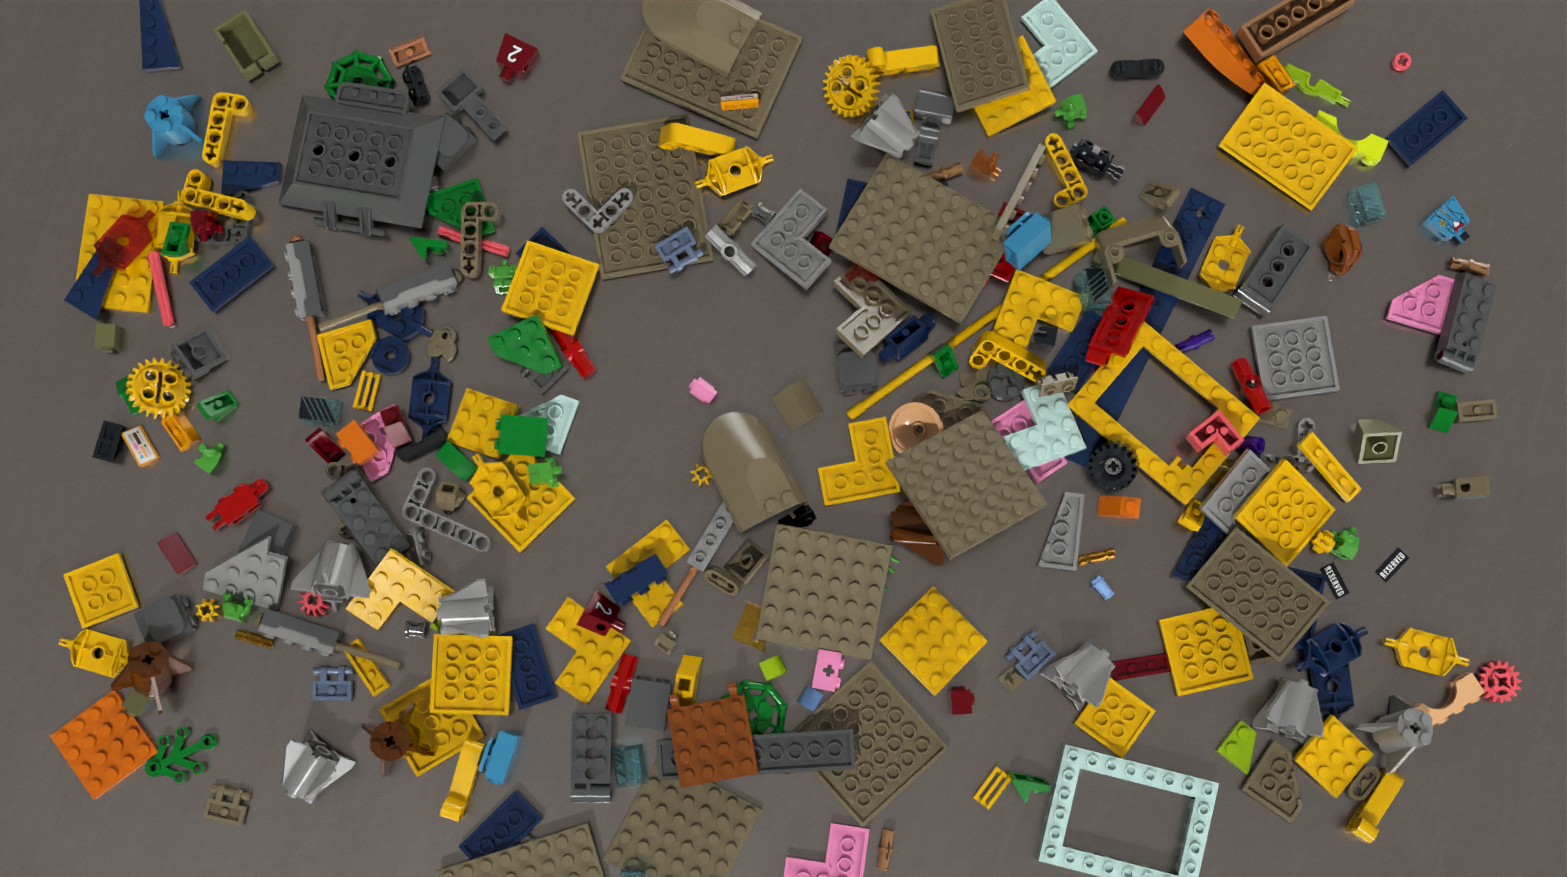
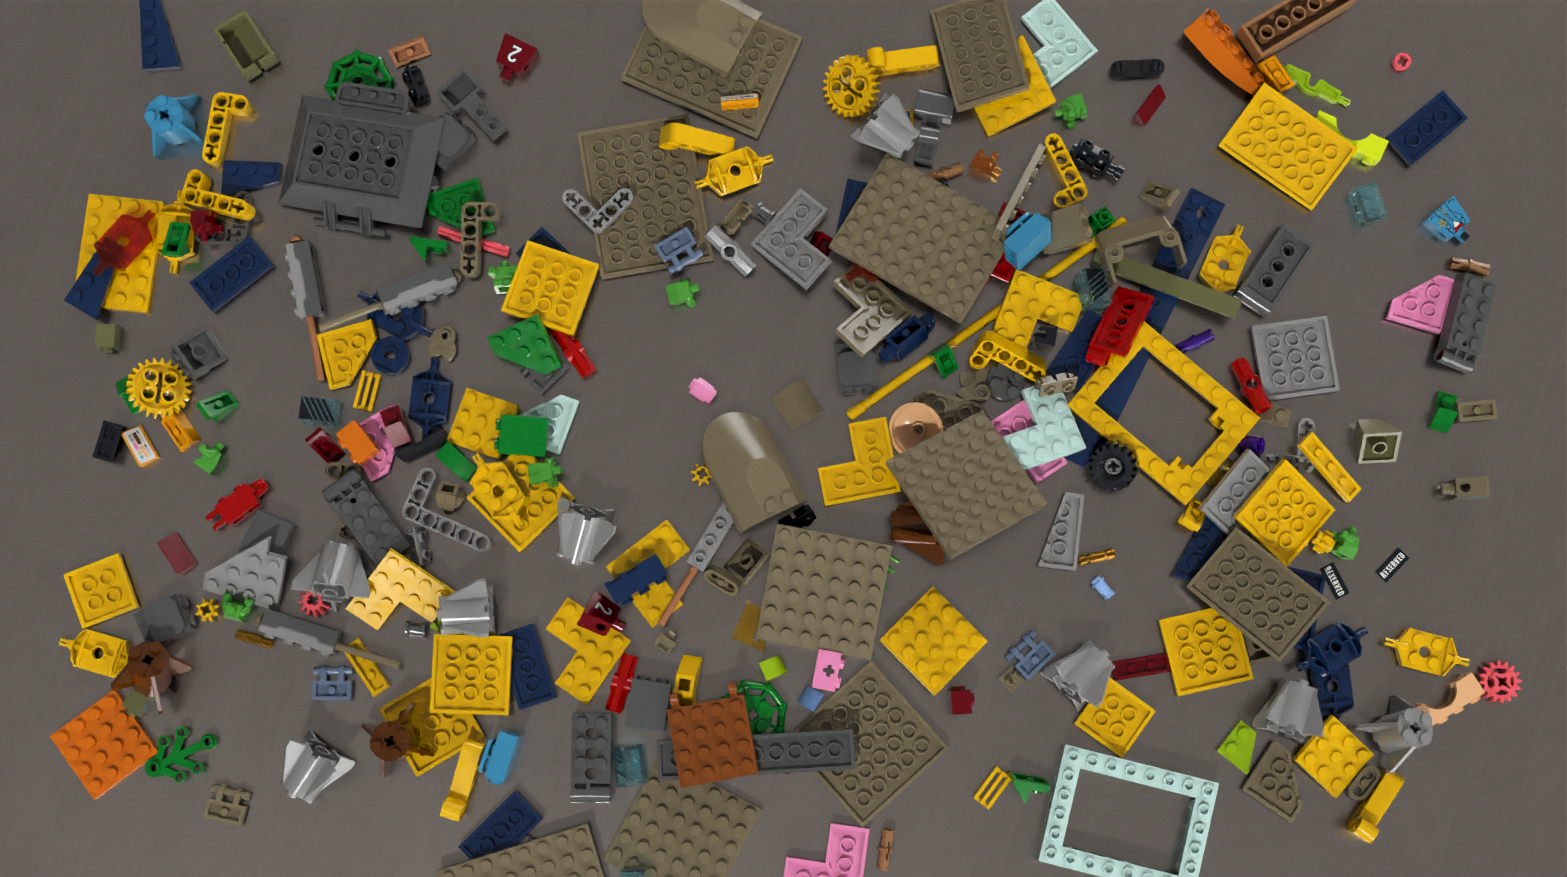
coral axle [148,251,174,326] -> none
orange slope [1097,496,1141,520] -> none
coral brick [1185,410,1244,457] -> none
dark orange helmet [1323,224,1363,276] -> none
none -> light grey brick [556,497,617,565]
none -> bright green piece [665,277,700,307]

